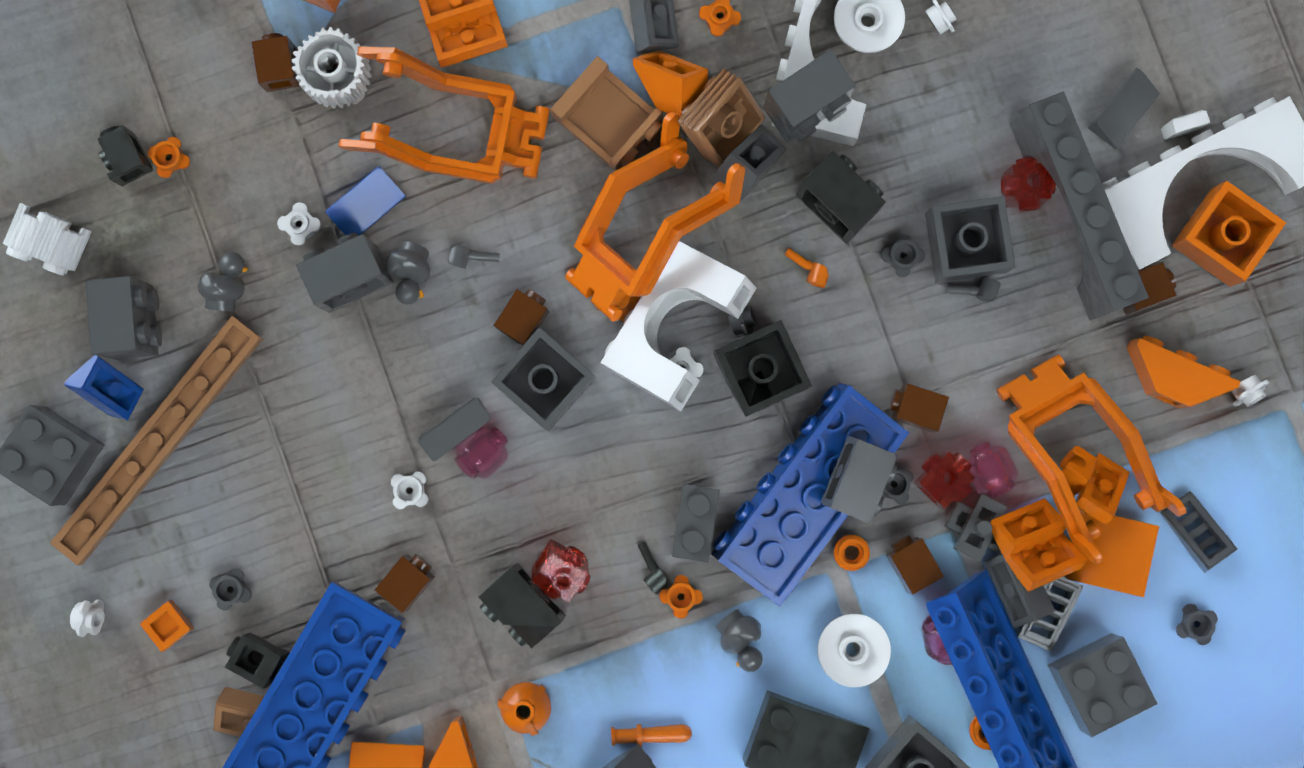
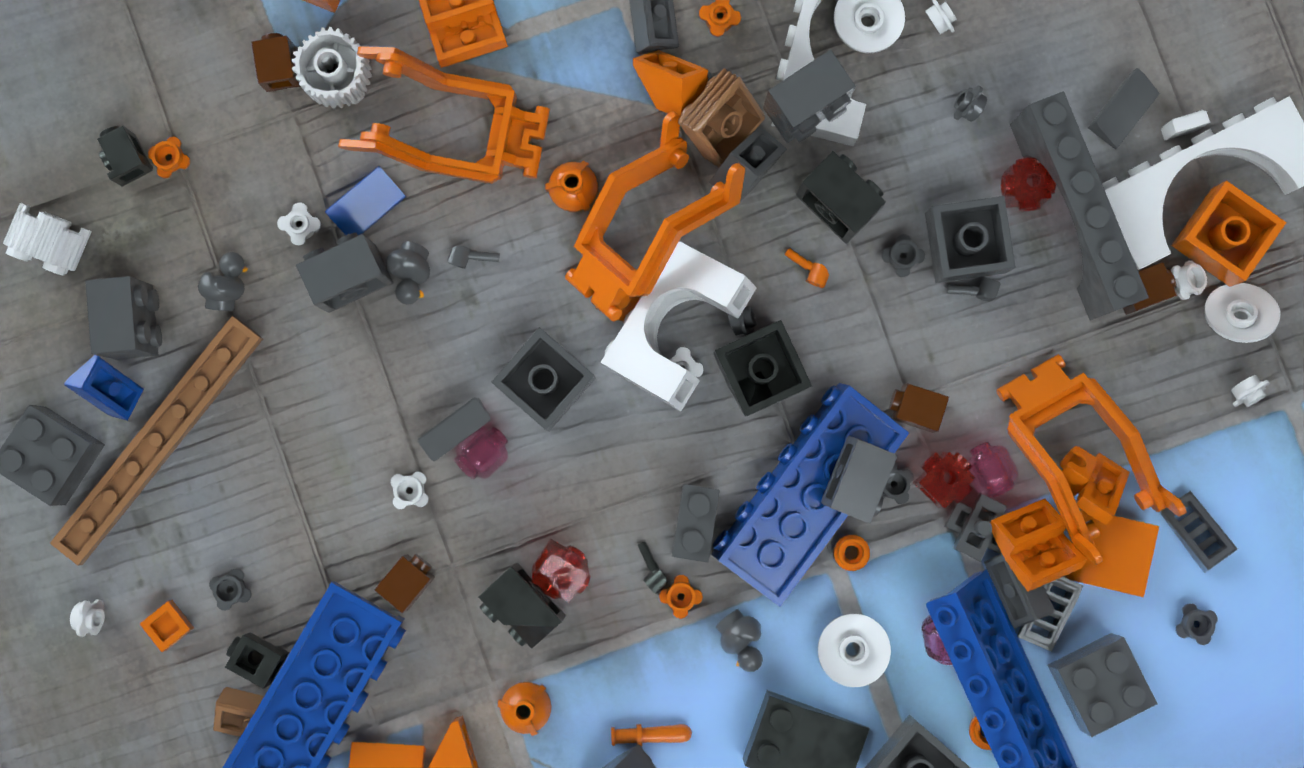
reddish brown brick [493,289,549,345] -> none
medium nougat panel [550,56,663,171] -> none
reddish brown brick [886,535,944,595] -> none
orange slope [1126,336,1241,409] -> none
none -> orange piece [545,161,598,212]
none -> dark grey plate [954,86,987,122]
none -> white plate [1171,261,1207,300]
none -> white dish [1204,283,1281,343]

